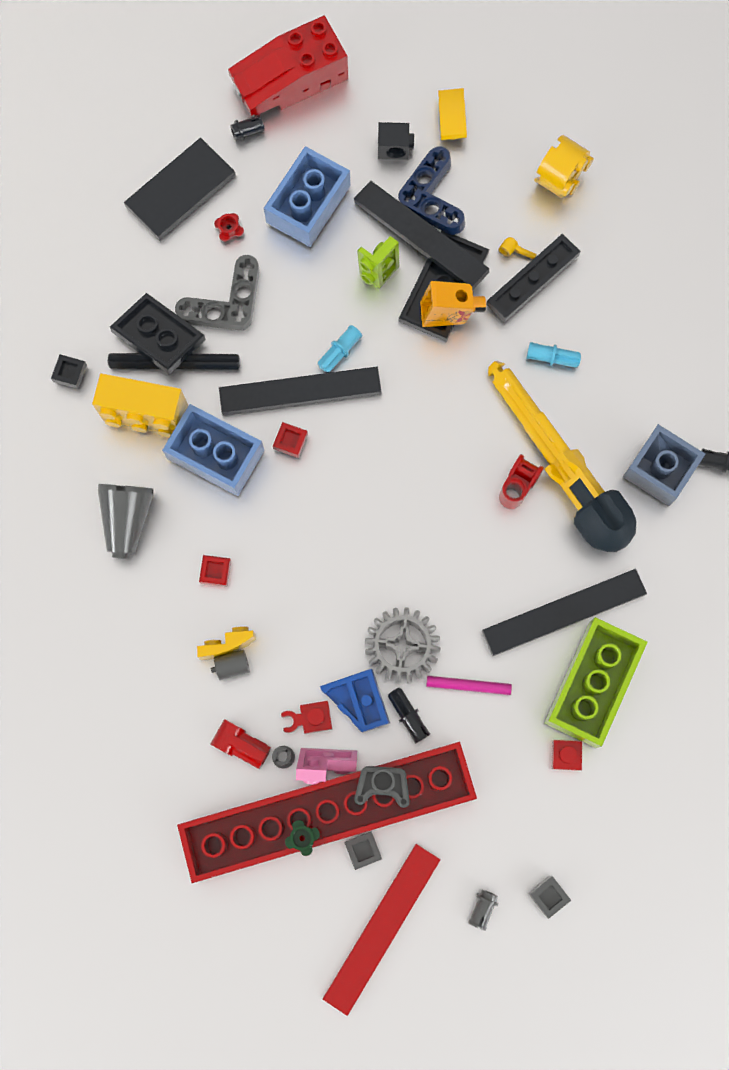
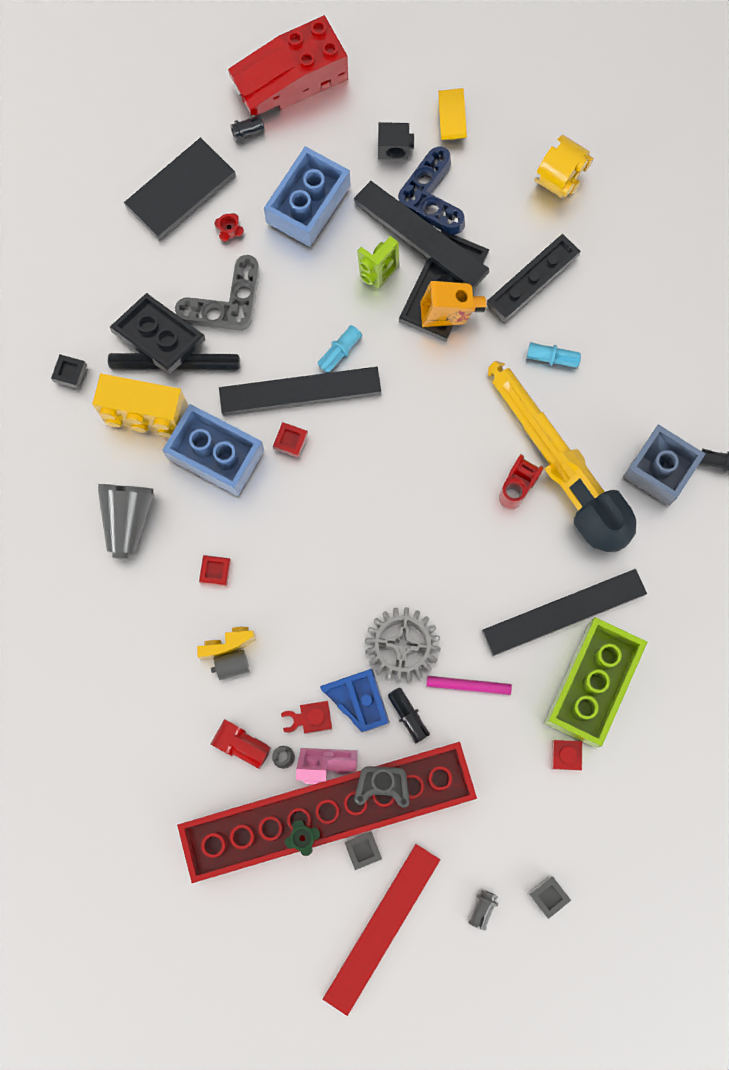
yellow hand [498,237,537,259] -> none

